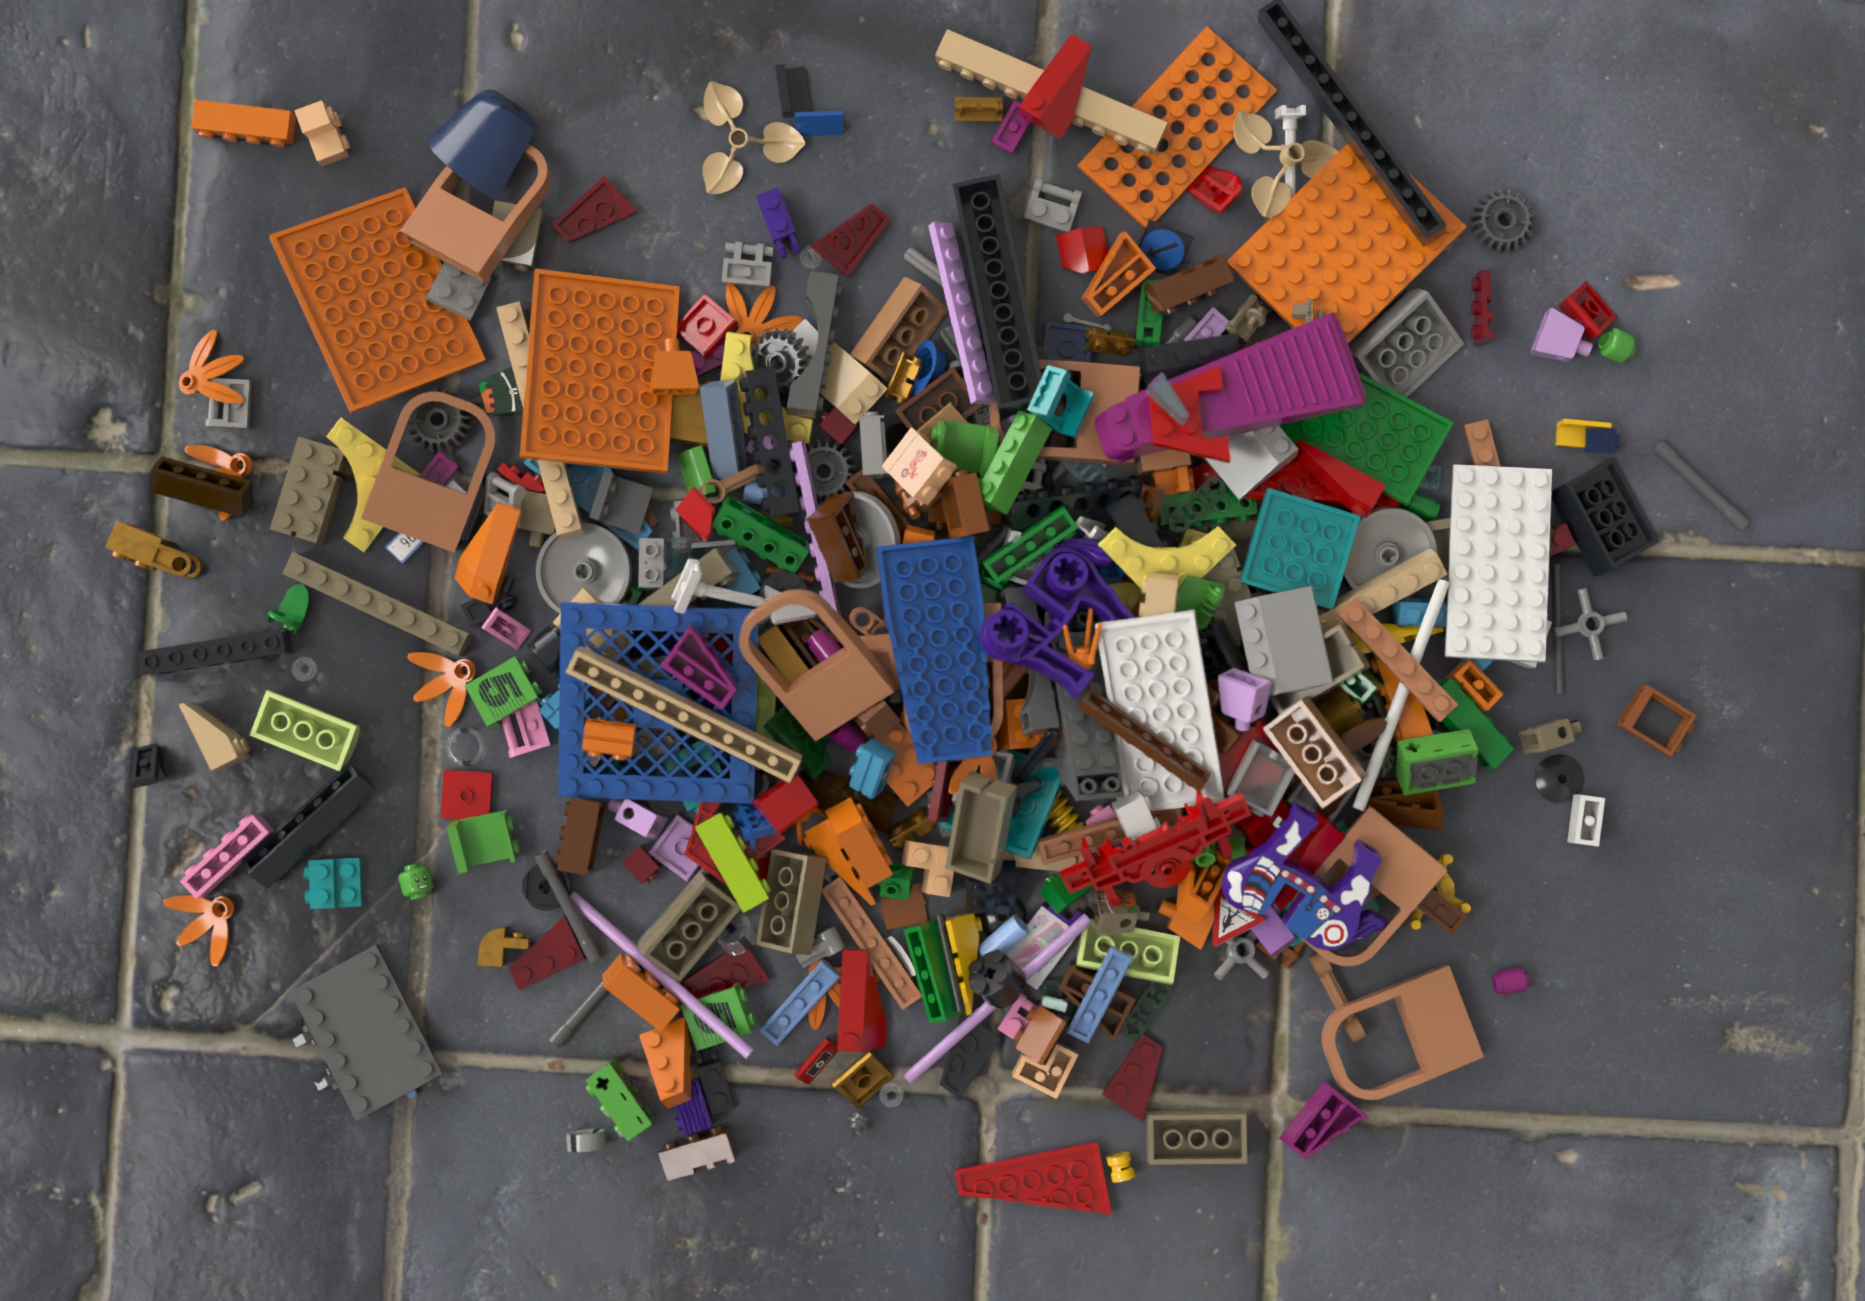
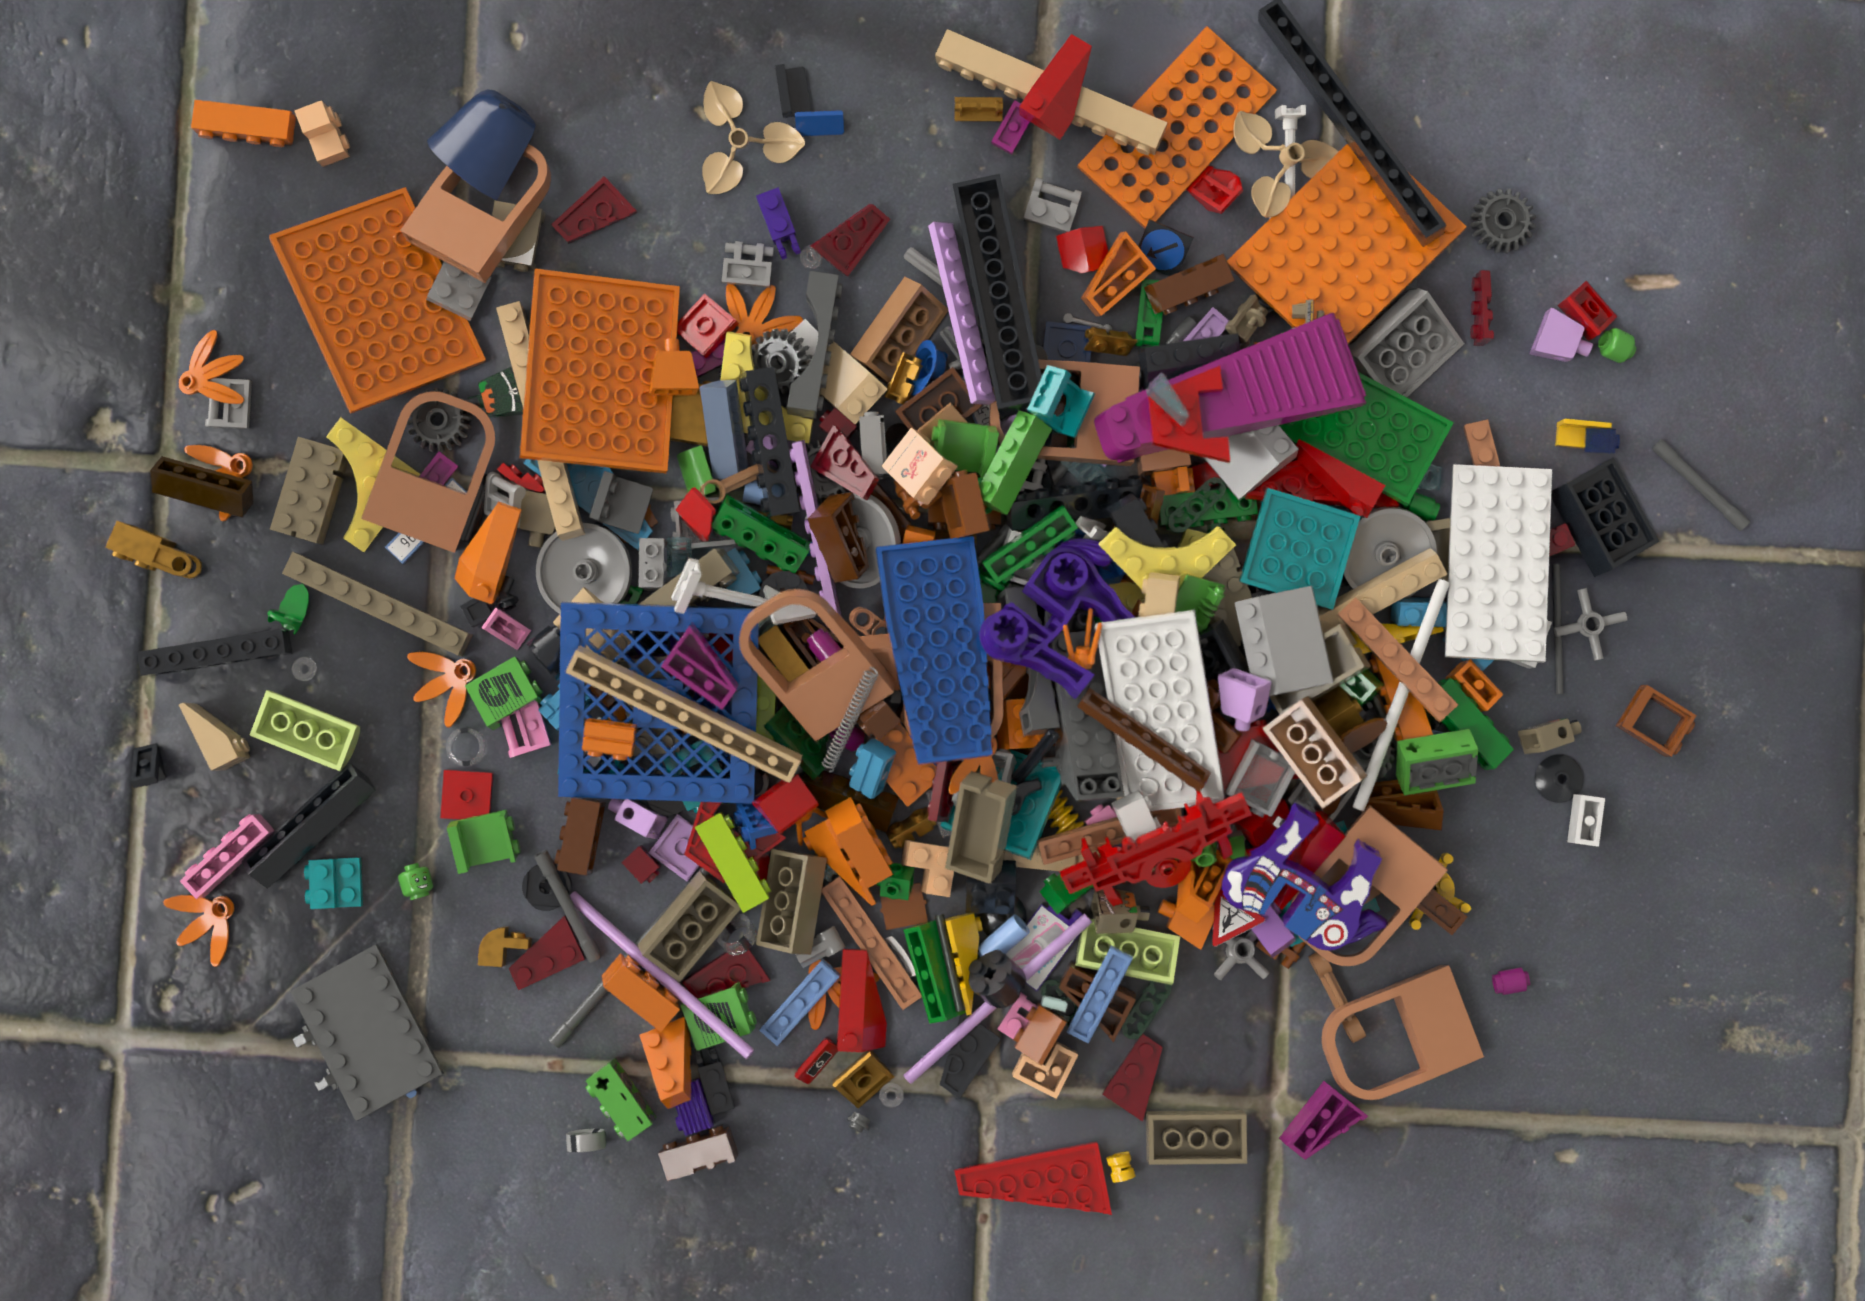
none -> wing [810,425,879,501]
none -> light grey piece [822,667,878,772]

